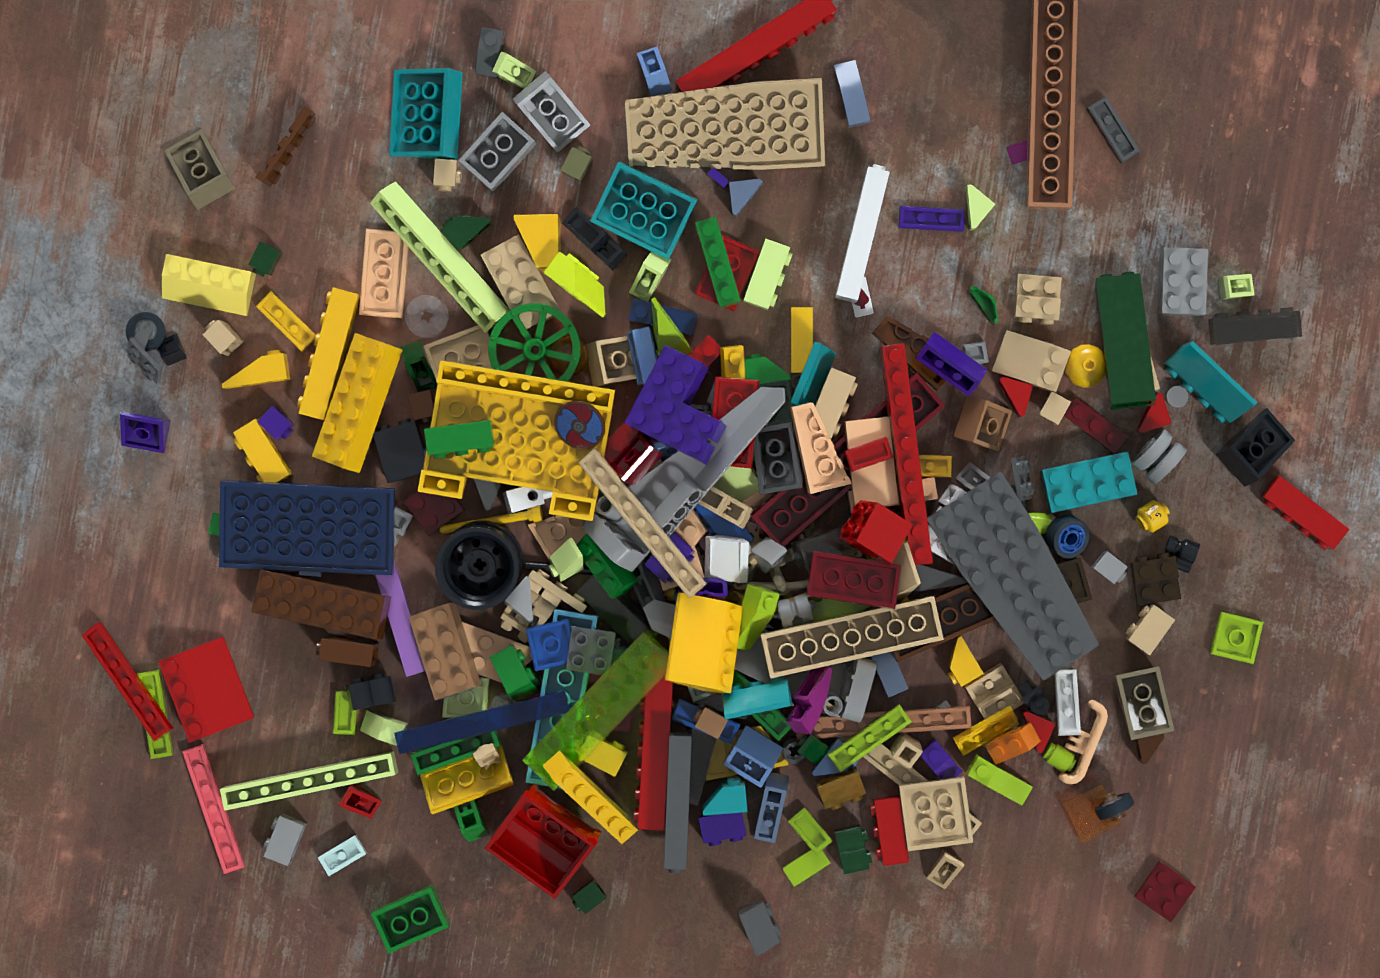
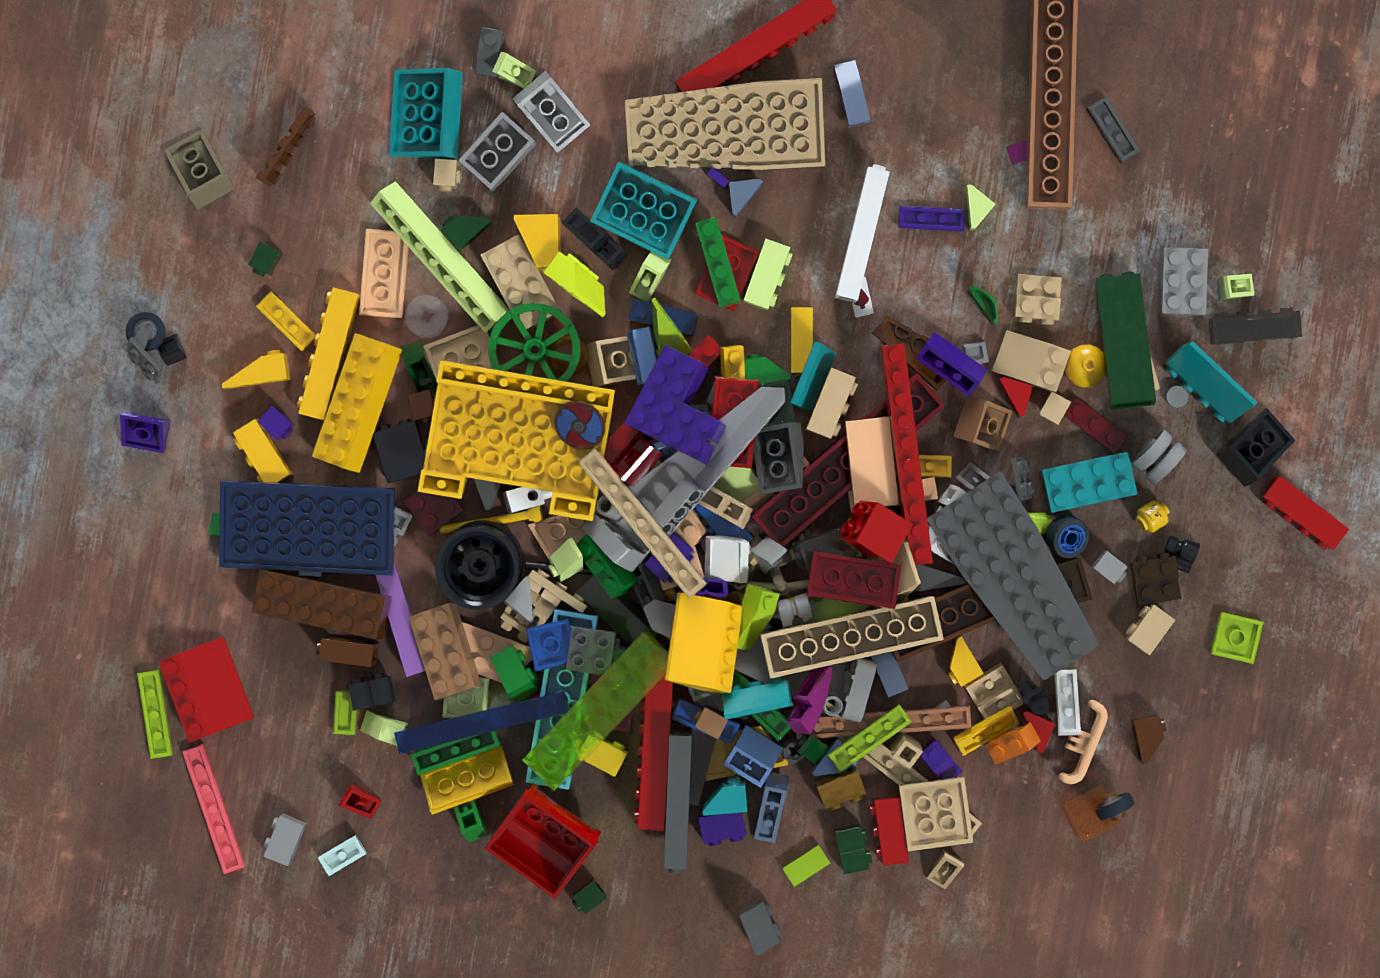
red plate [81,622,173,742] -> none
light yellow slope [162,254,256,316] -> none
tan brick [203,320,244,356] -> none
yellowish green brick [220,751,398,811] -> none
green brick [371,884,451,954] -> none
green brick [424,420,495,459] -> none
tan plate [473,743,500,770] -> none
yellow brick [543,751,638,844] -> none
olive brick [560,146,593,183] -> none
medium blue slope [637,47,672,96] -> none
lime tile [788,807,833,855] -> none
light nougat wing [790,402,852,494] -> none
red tile [844,437,894,472] -> none
lime slope [965,754,1033,805] -> none
lime brick [1042,742,1076,773] -> none
dark tan slope [1113,666,1174,740] -> none
dark red plate [1134,861,1196,922] -> none
red slope [1135,392,1172,434] -> none

